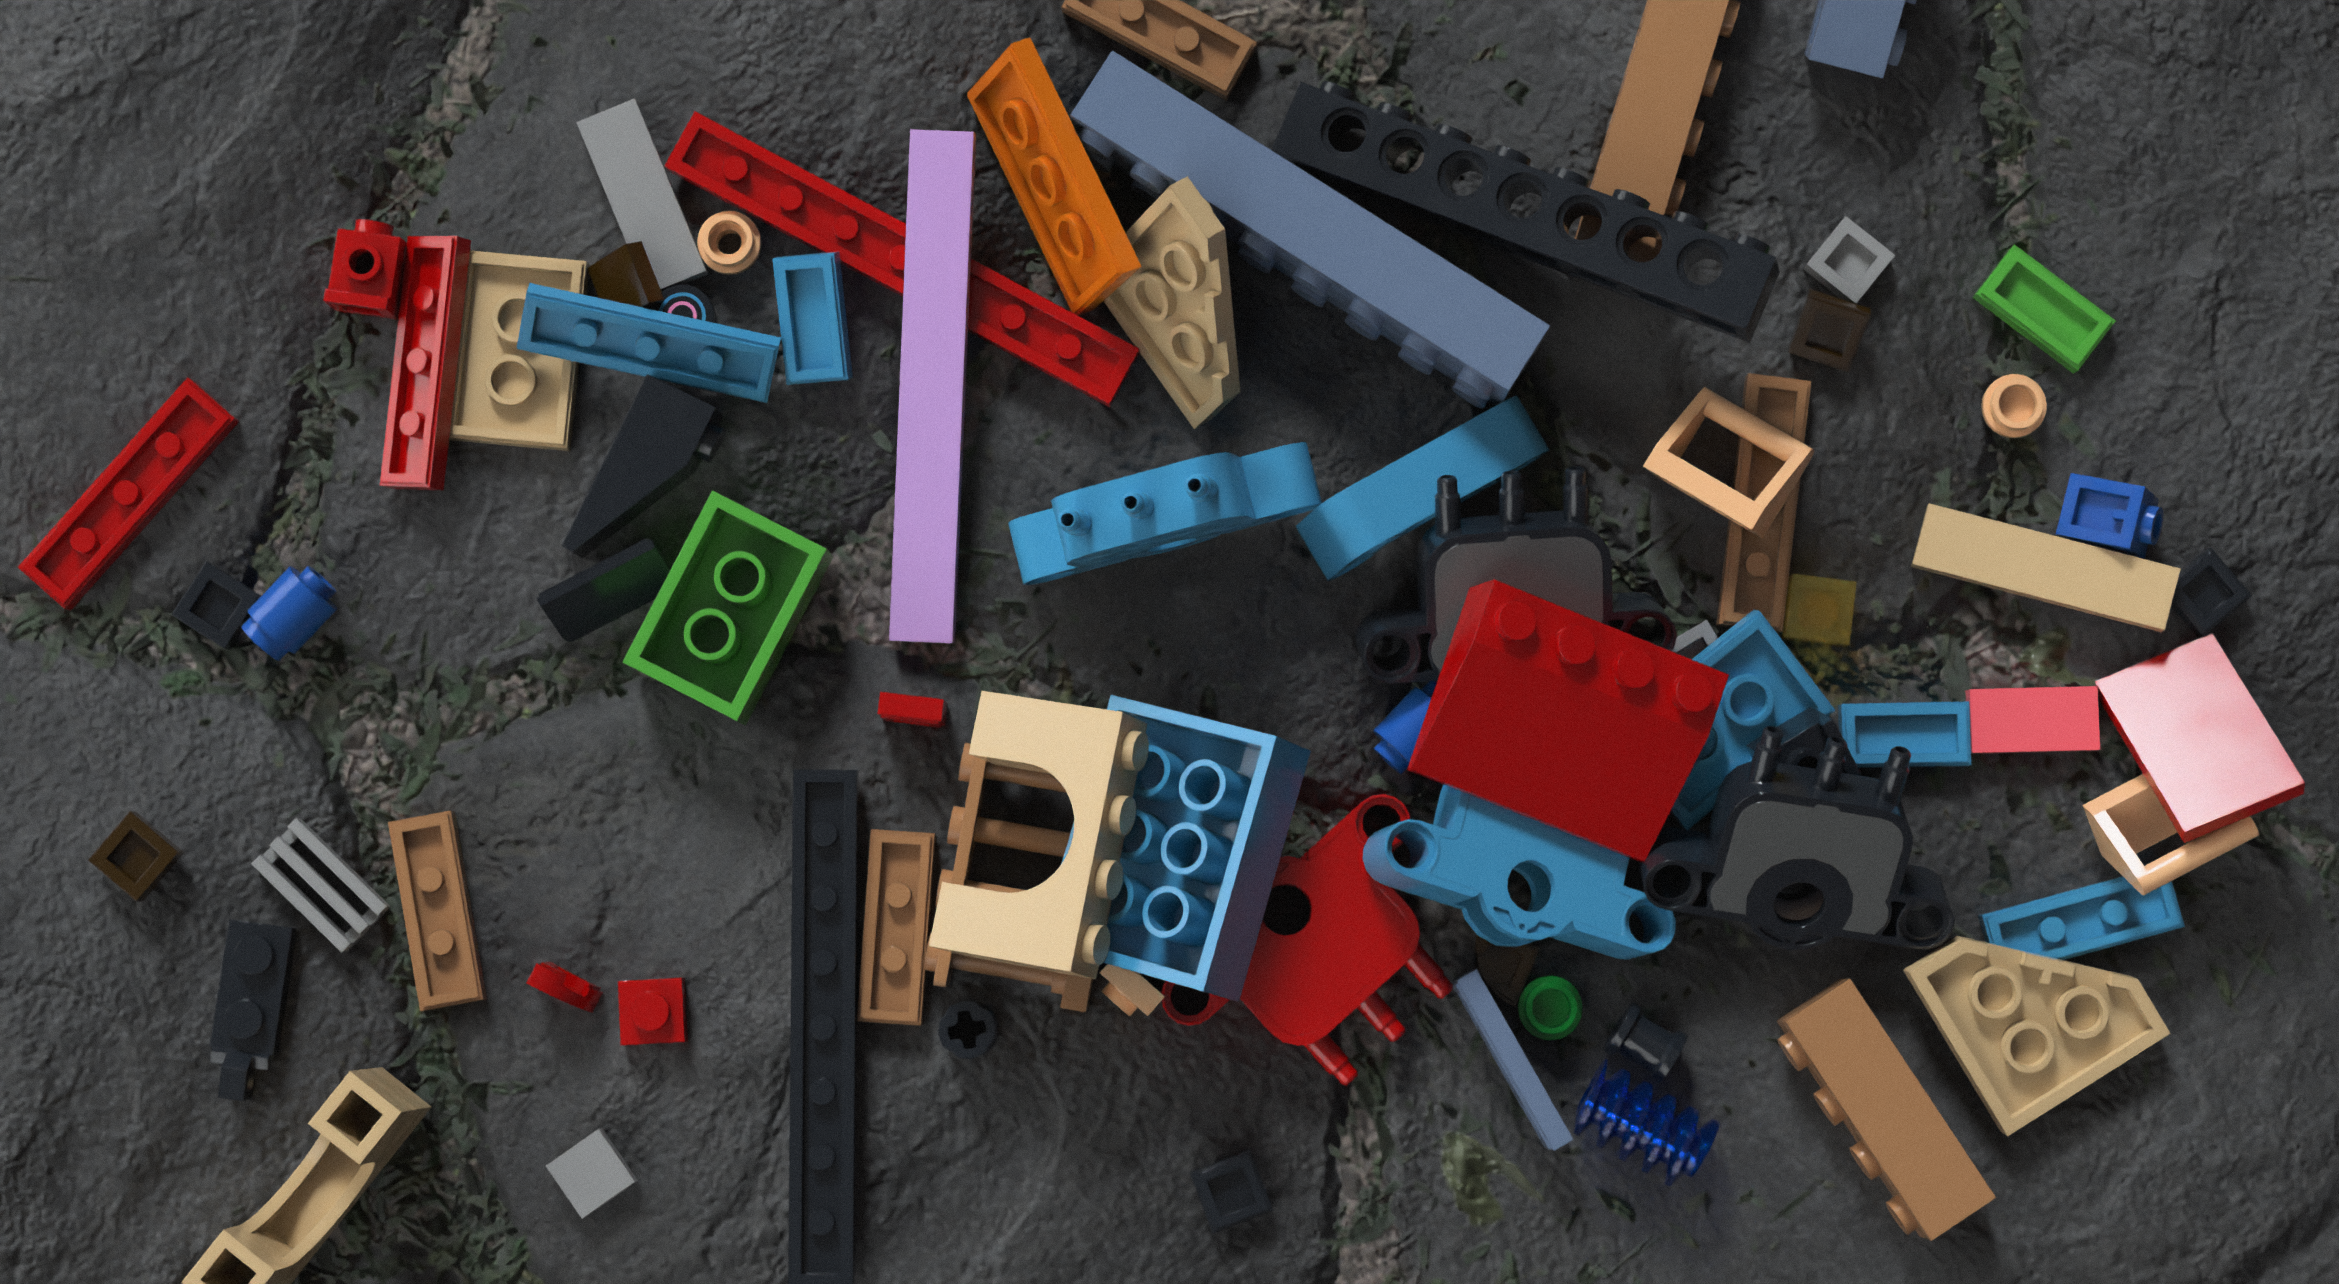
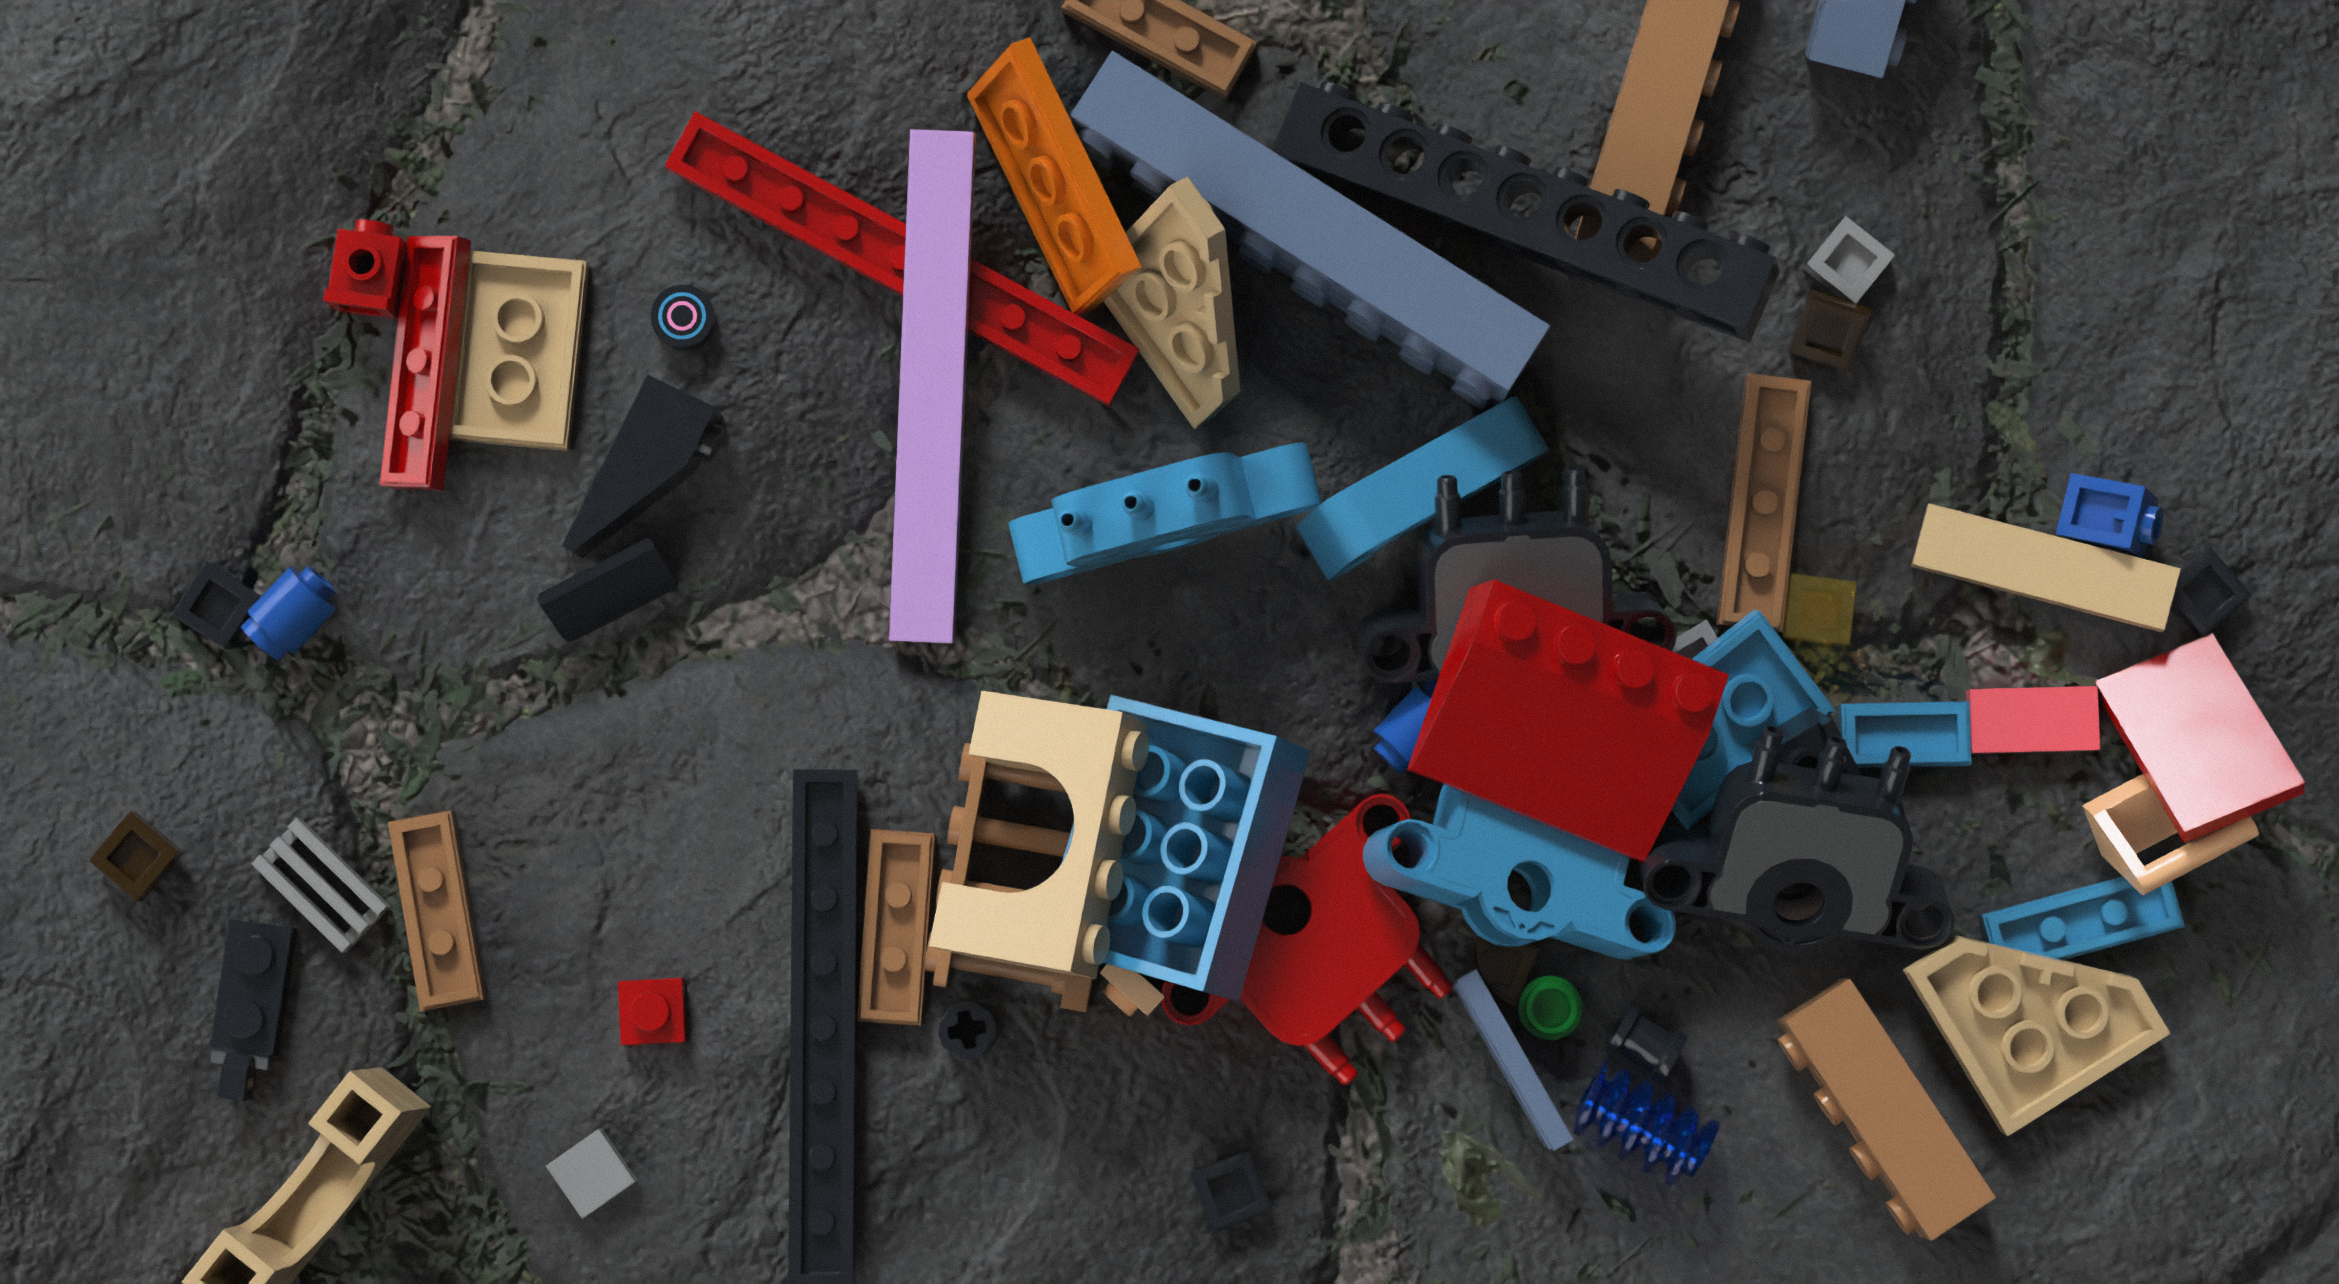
red tile [18,377,240,611] -> none
dark azure tile [516,283,781,403] -> none
red tile [526,962,603,1013] -> none
light grey tile [576,98,708,292] -> none
dark brown tile [587,241,664,309] -> none
bright green brick [623,490,833,726] -> none
light nougat plate [697,211,761,275] -> none
dark azure tile [772,252,853,385] -> none
red tile [877,692,948,728] -> none
light nougat tile [1643,387,1814,539] -> none
bright green tile [1972,244,2116,374] -> none
light nougat plate [1981,374,2047,438] -> none

